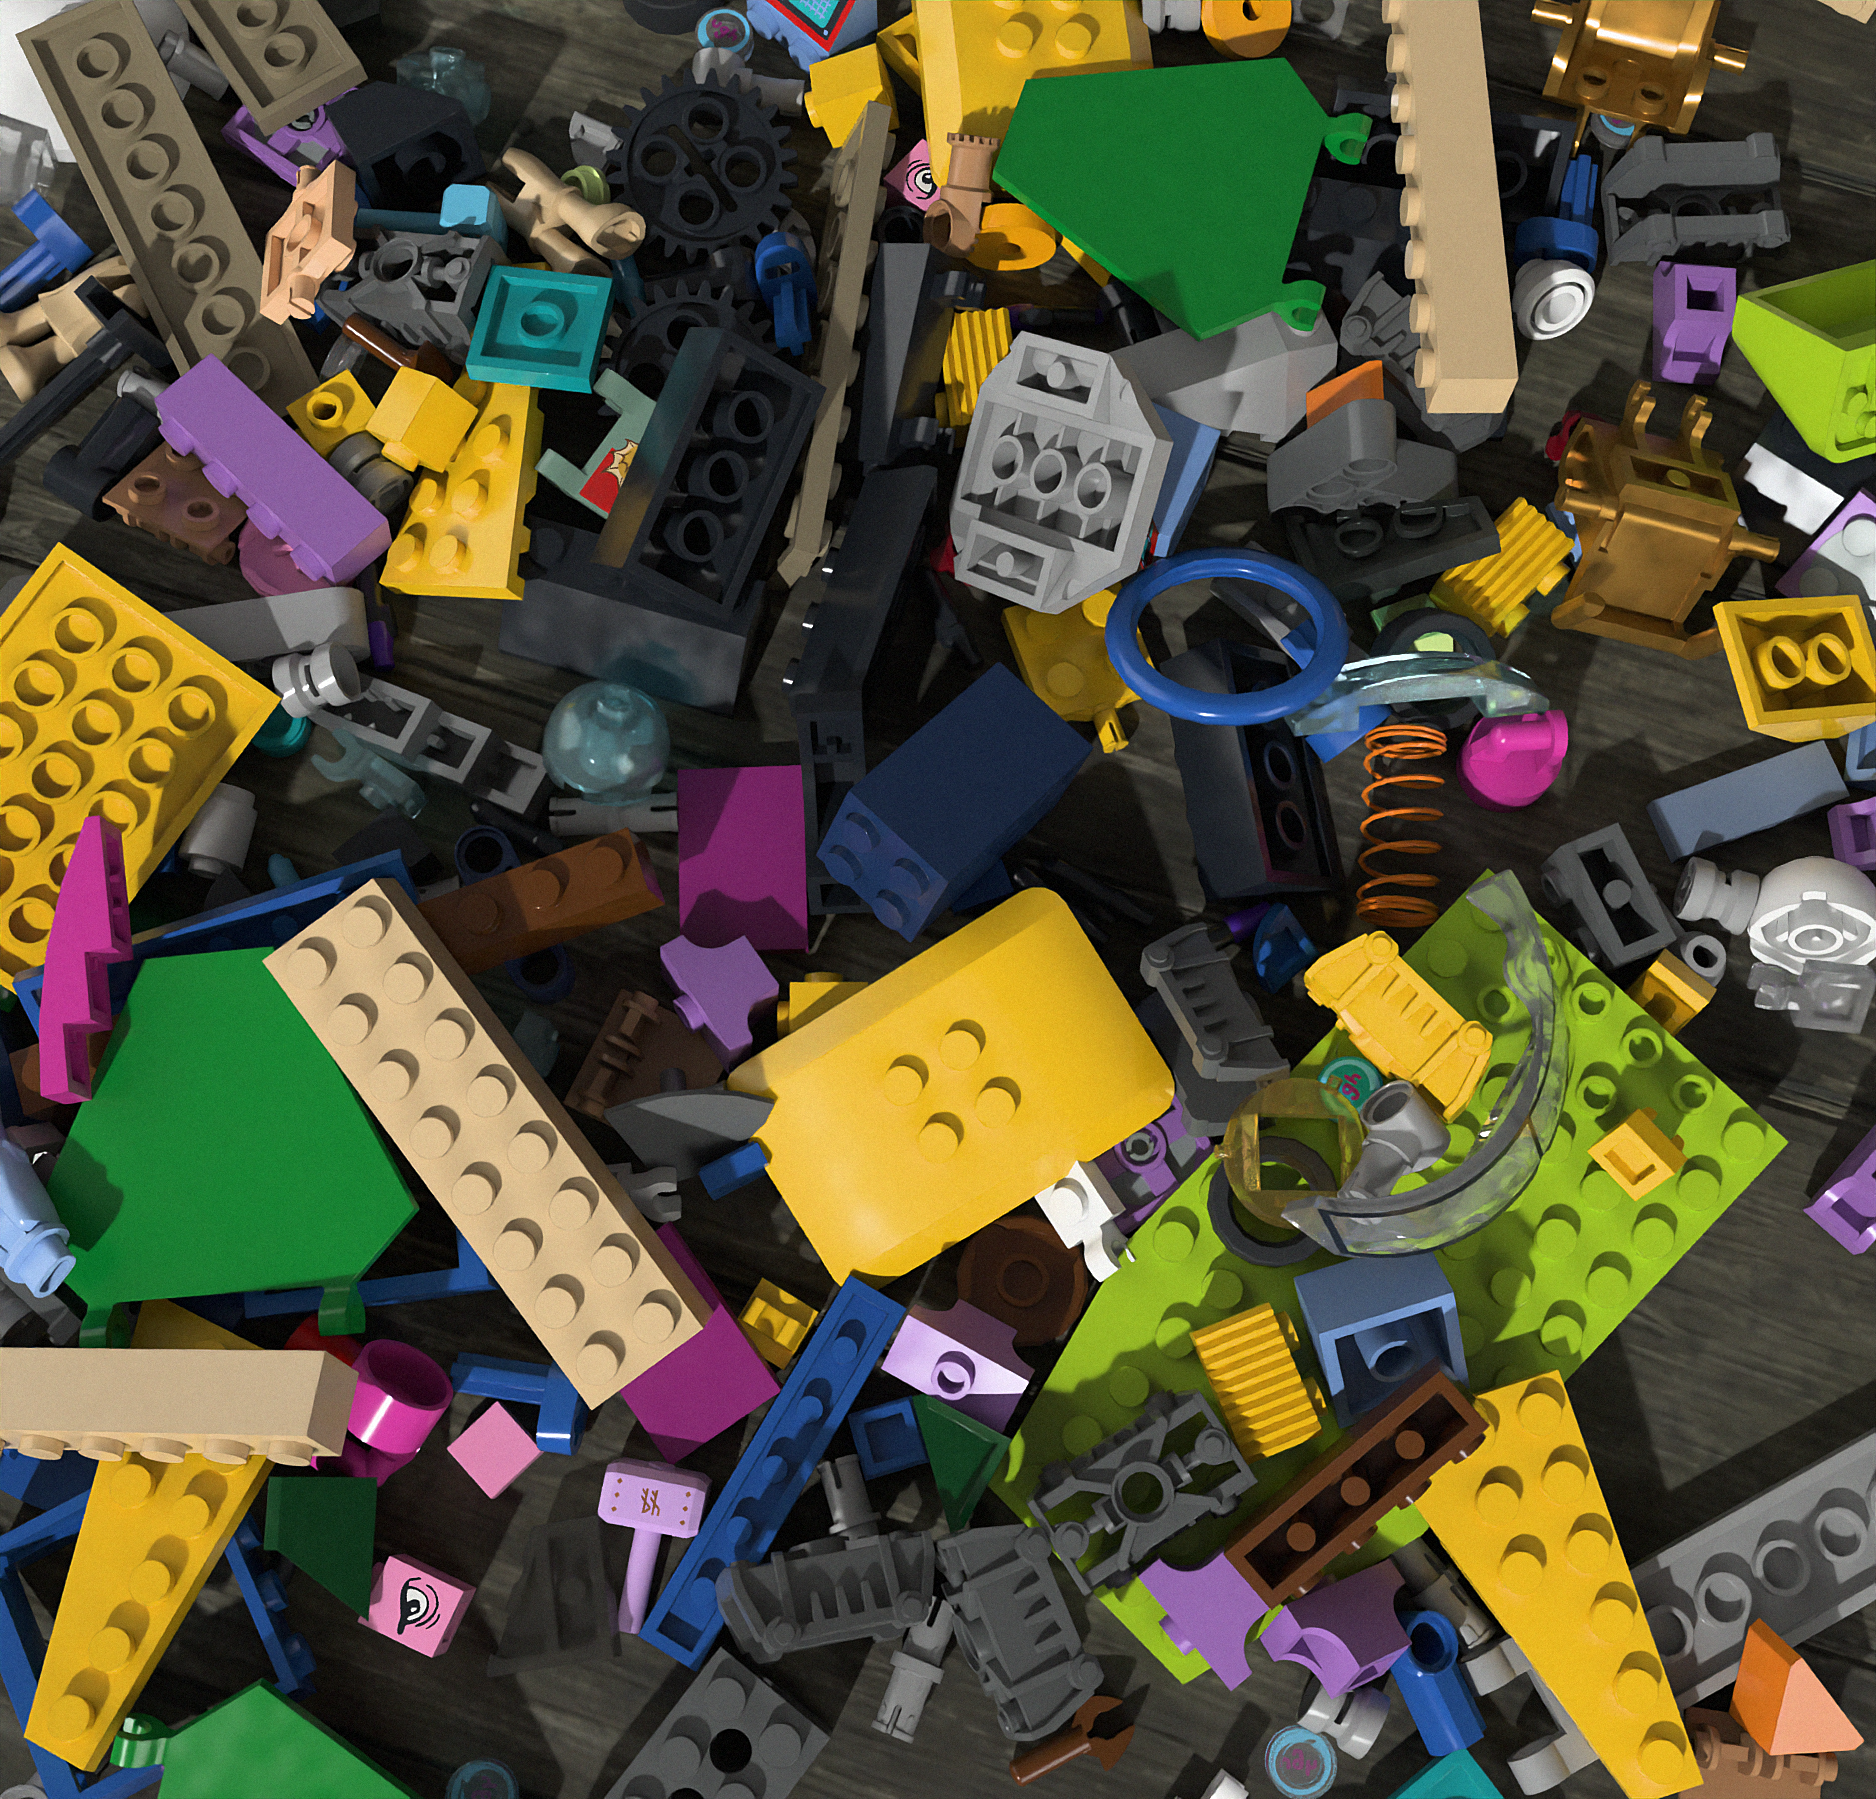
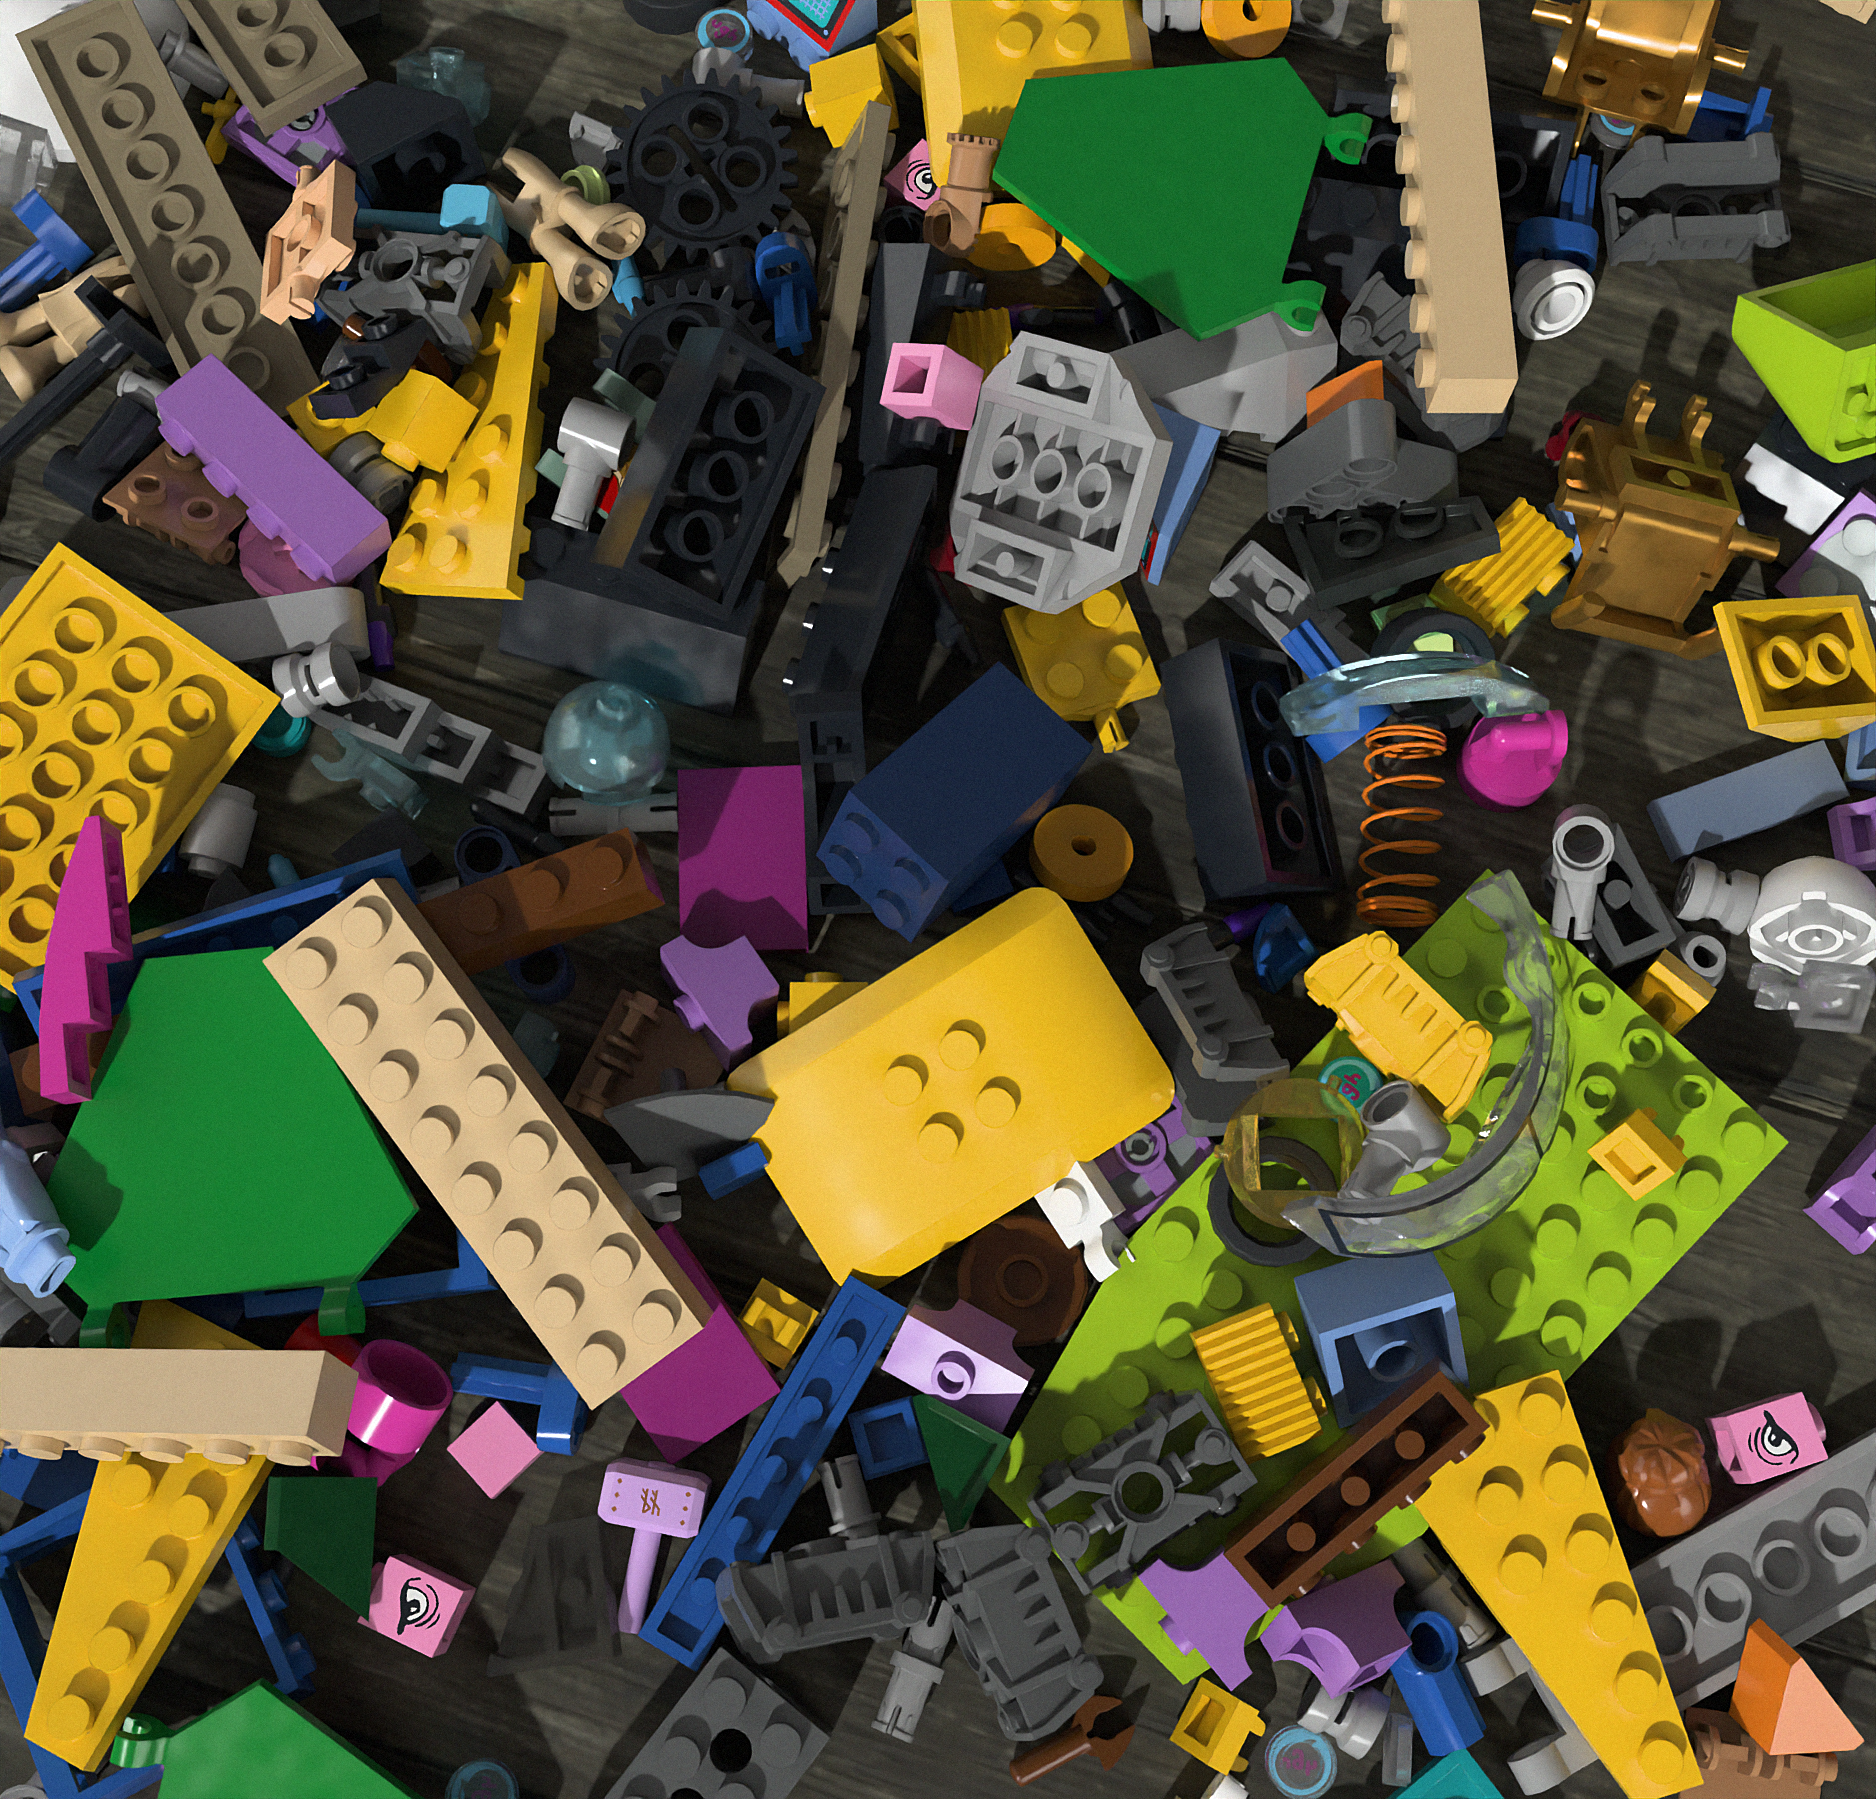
teal plate [465,264,616,394] -> none
blue wedge [1104,546,1349,726] -> none
medium lavender brick [1652,261,1736,385] -> none
none -> yellow piece [201,84,242,165]
none -> black slope [308,313,429,419]
none -> light grey pin [551,397,637,531]
none -> bright pink brick [880,343,984,430]
none -> light orange piece [1029,804,1133,902]
none -> yellow tile [1169,1677,1266,1776]
none -> clear tile [1382,1711,1413,1787]
none -> light grey pin [1549,804,1615,940]
none -> dark orange hair [1604,1408,1712,1540]
none -> blue bracket [1671,86,1774,143]
none -> bright pink brick [1704,1392,1828,1484]

